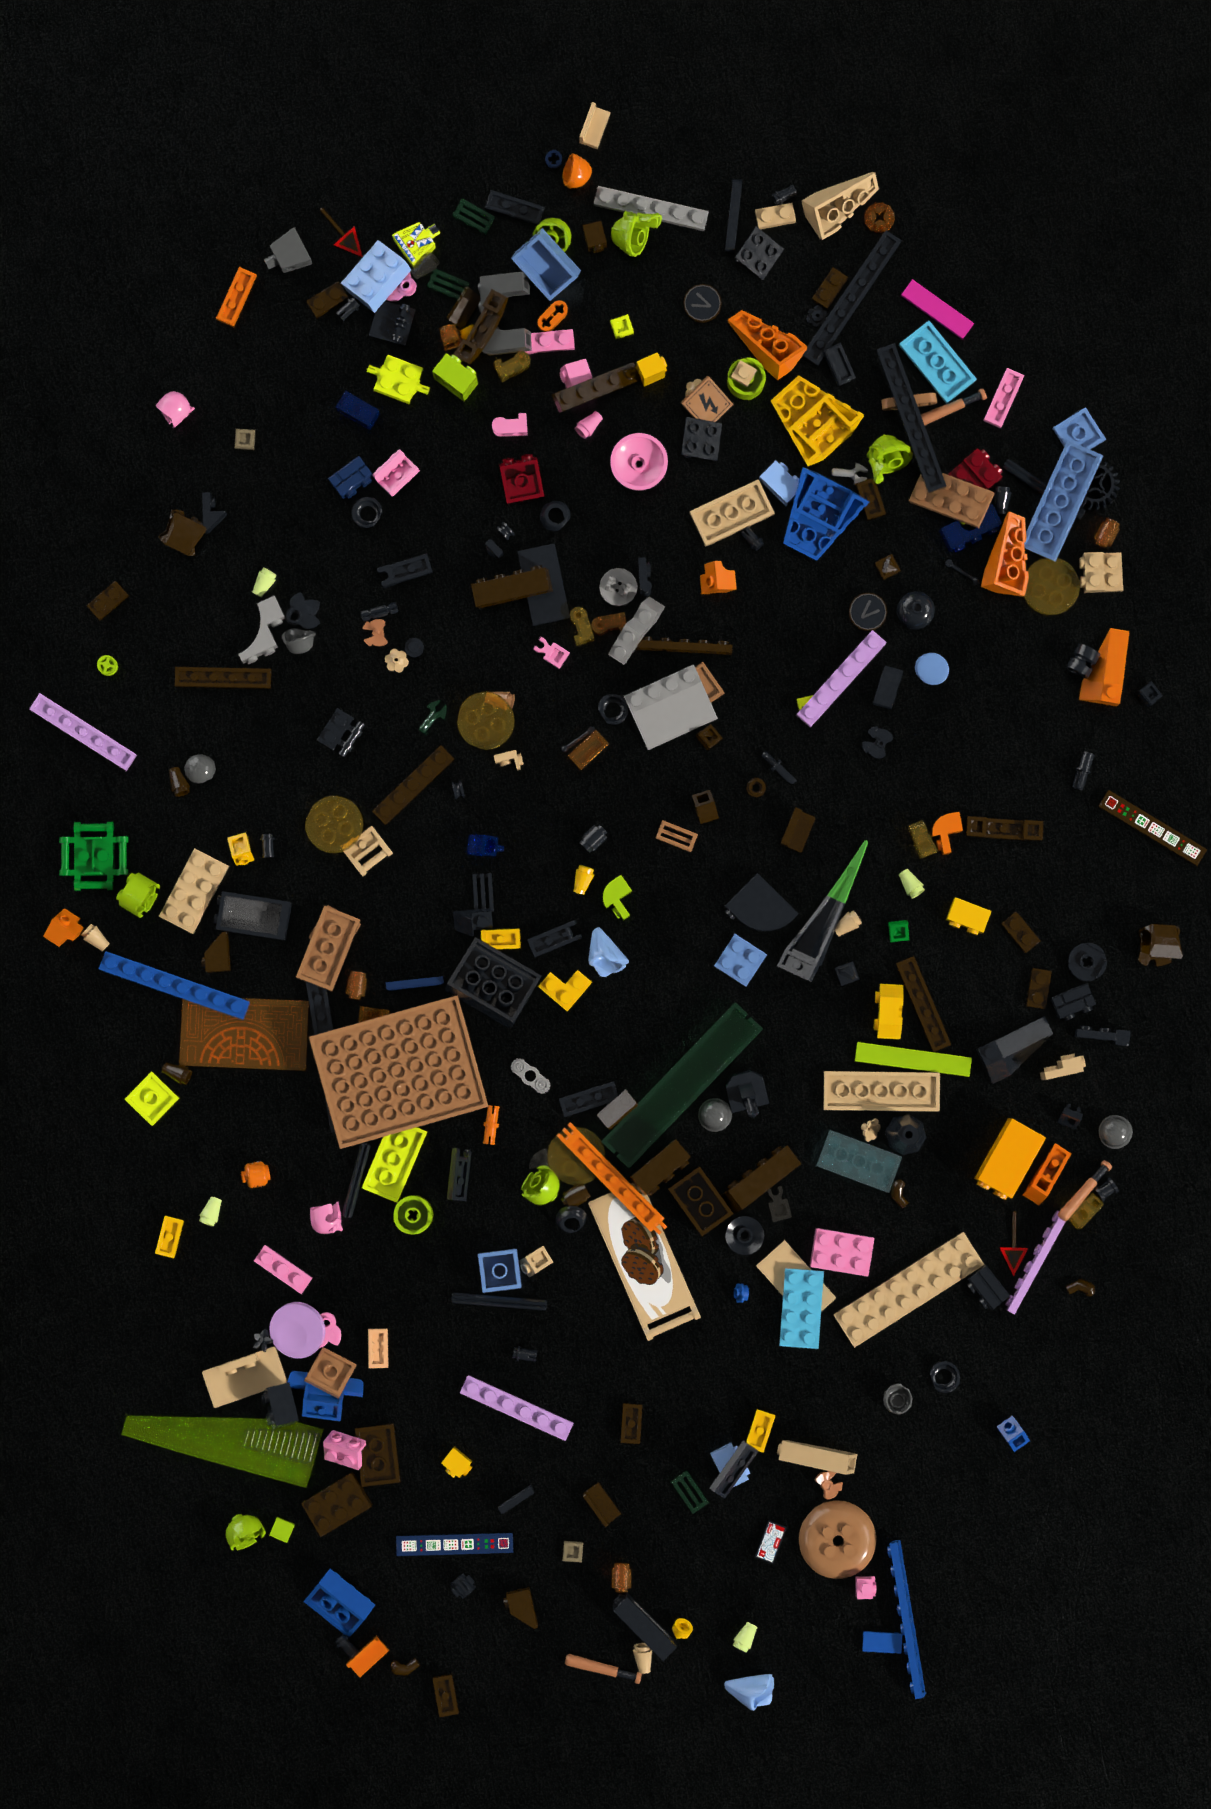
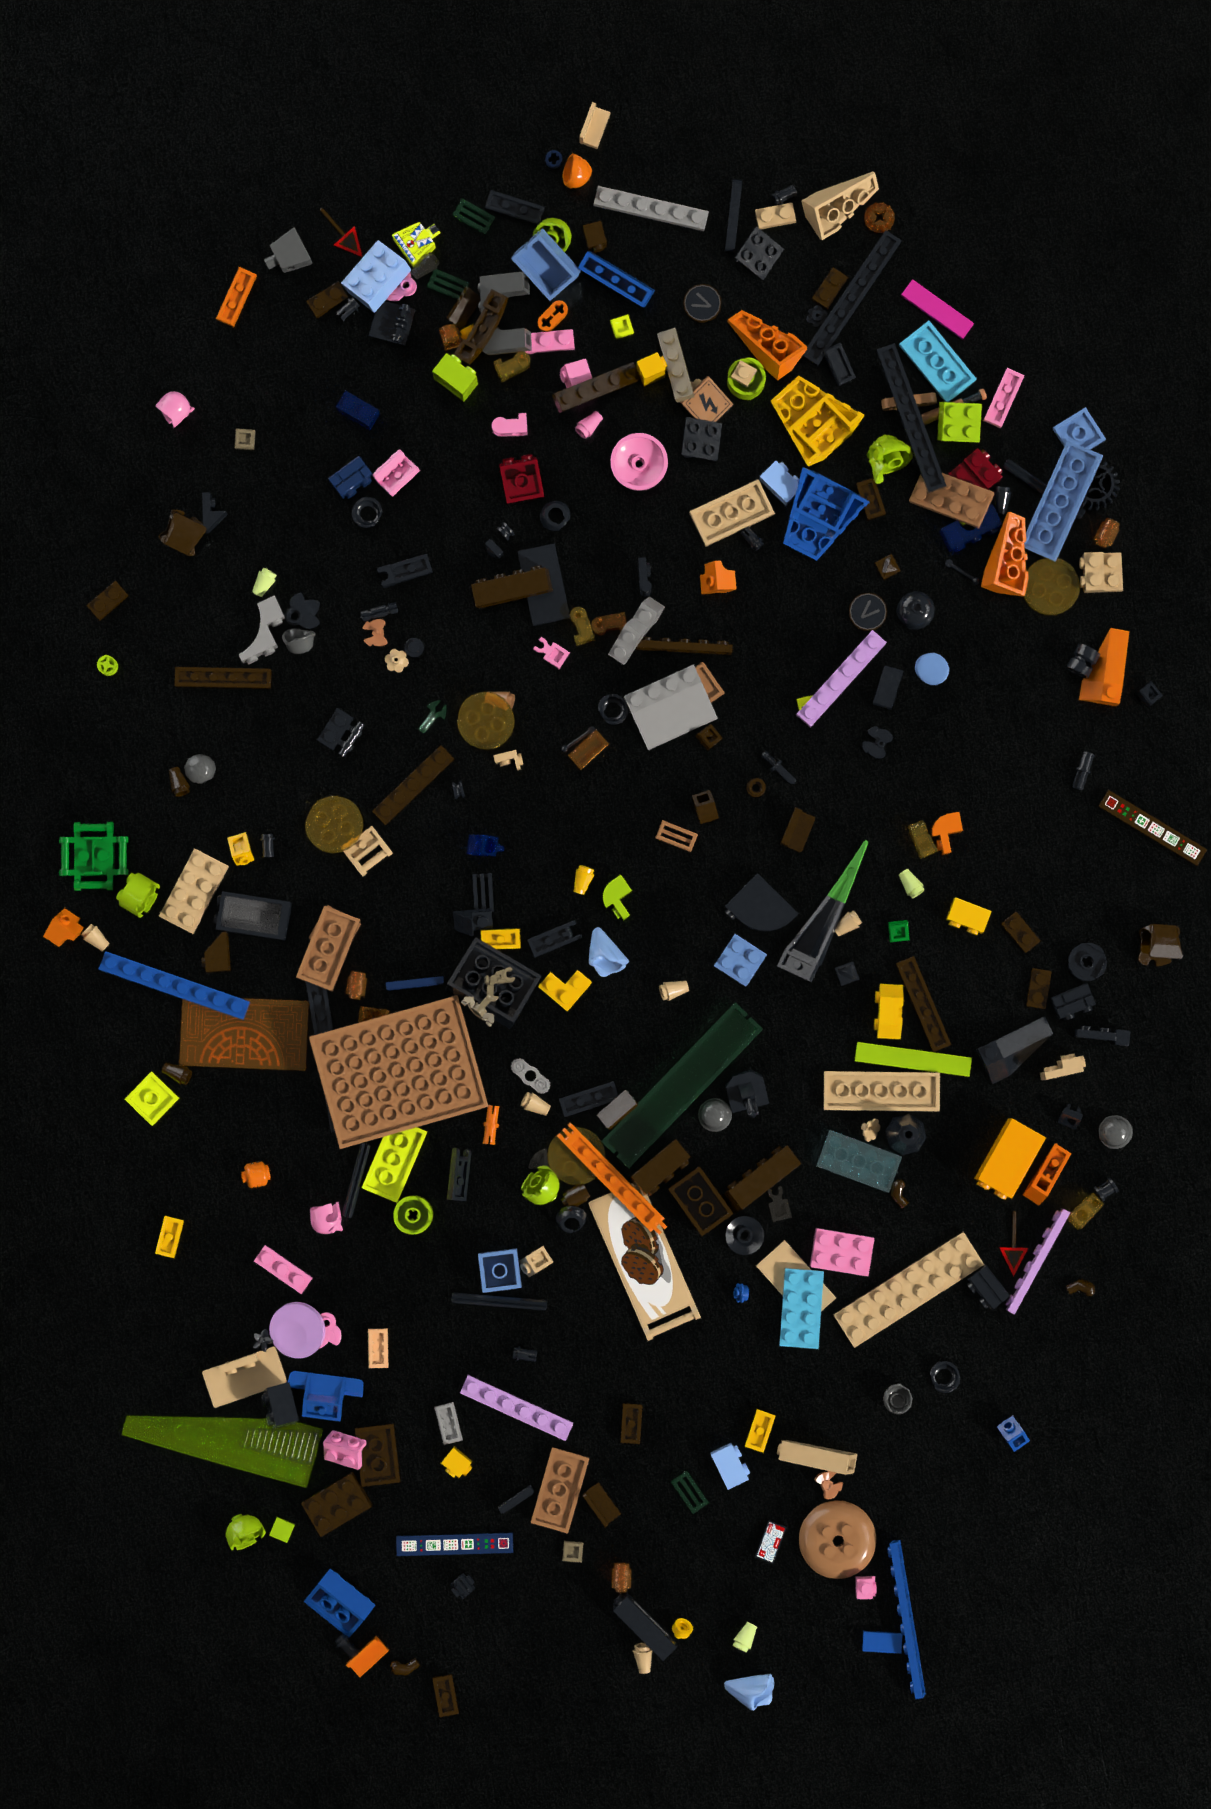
lavender plate [30,693,137,771] -> none
yellowish green cone [199,1196,222,1227] -> none
medium nougat tile [304,1347,357,1399] -> none
neon yellow plate [367,355,430,404] -> none
dark brown slope [504,1587,538,1629] -> none
nougat piece [565,1654,642,1684] -> none
black brick [579,825,607,853] -> none
light grey plate [599,568,638,606] -> none
lime head [611,211,662,257] -> none
black plate [710,1440,758,1499] -> none
light grey bar [831,463,868,485] -> none
dark brown slope [966,816,1043,841] -> none
nougat piece [1058,1160,1112,1221] -> none
none -> light grey plate [435,1402,463,1445]
none -> dark tan piece [461,967,515,1027]
none -> tan cone [521,1092,551,1116]
none -> medium nougat plate [531,1447,589,1533]
none -> blue brick [578,251,655,307]
none -> dark tan plate [657,328,695,403]
none -> tan cone [659,980,689,1001]
none -> lime brick [937,402,982,442]

